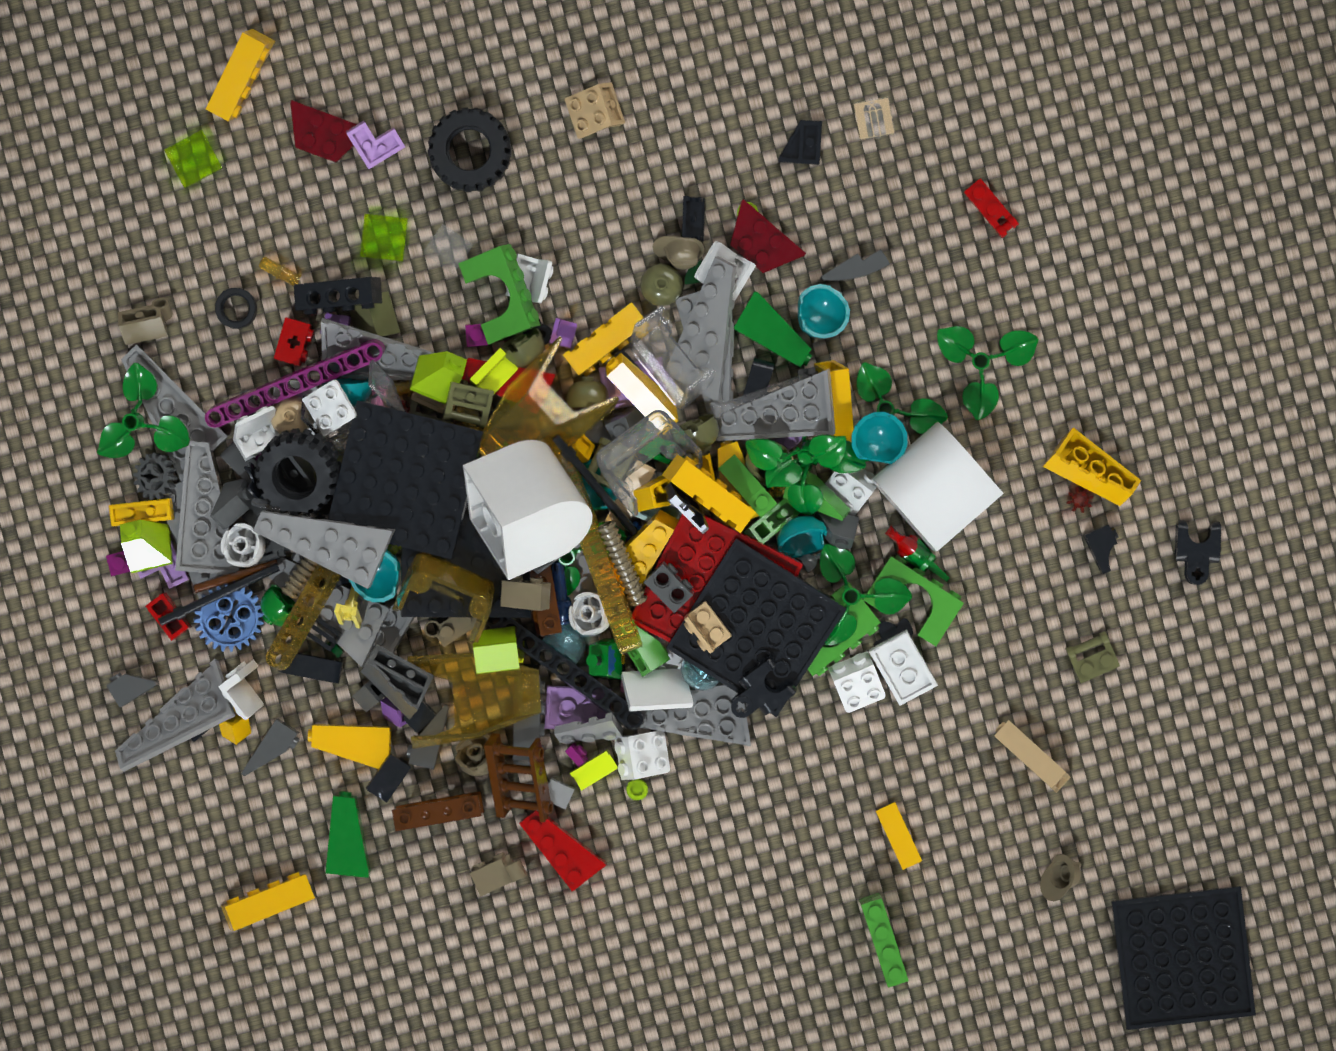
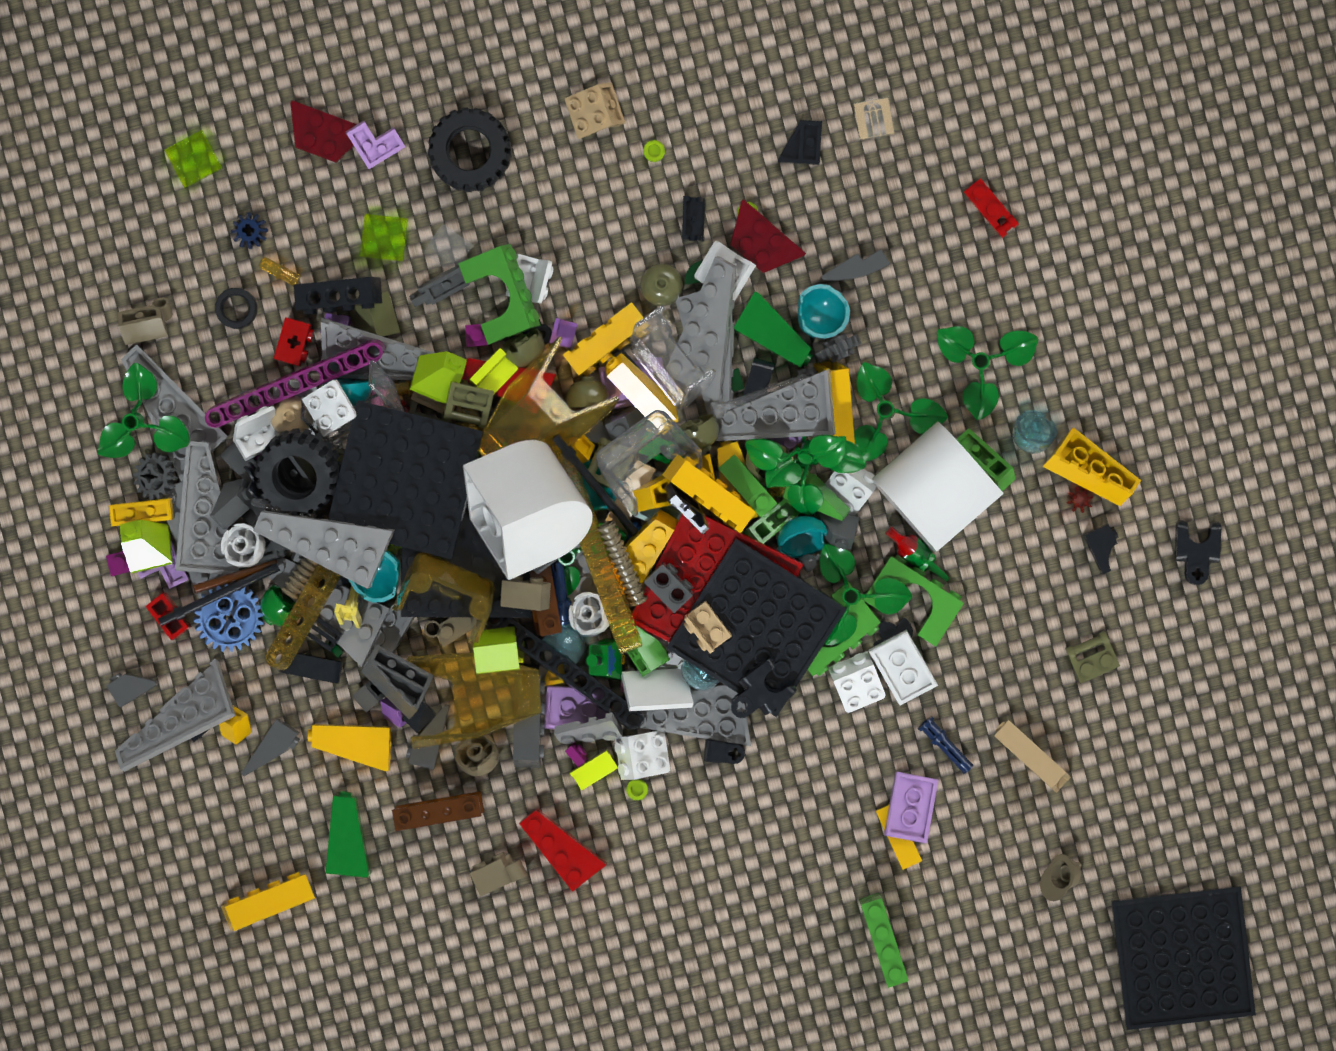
yellow wedge [206,29,275,121] -> none
white bracket [218,659,264,720] -> none
black panel [366,754,411,803] -> none
reddish brown fence [484,733,553,822] -> none
light grey brick [547,778,575,809] -> none
dark tan piece [652,236,705,270] -> none
teal cylinder [851,412,908,464] -> none
none -> dark blue gear [231,212,268,250]
none -> dark grey hinge [409,264,470,307]
none -> yellow tile [545,664,565,686]
none -> lime tile [643,140,665,162]
none -> black piece [703,739,745,764]
none -> dark green tile [731,368,744,392]
none -> dark grey gear [815,334,861,364]
none -> lavender tile [884,772,938,844]
none -> dark blue pin [918,716,974,774]
none -> bright green slope [956,428,1016,491]
none -> clear light blue cylinder [1012,410,1057,454]

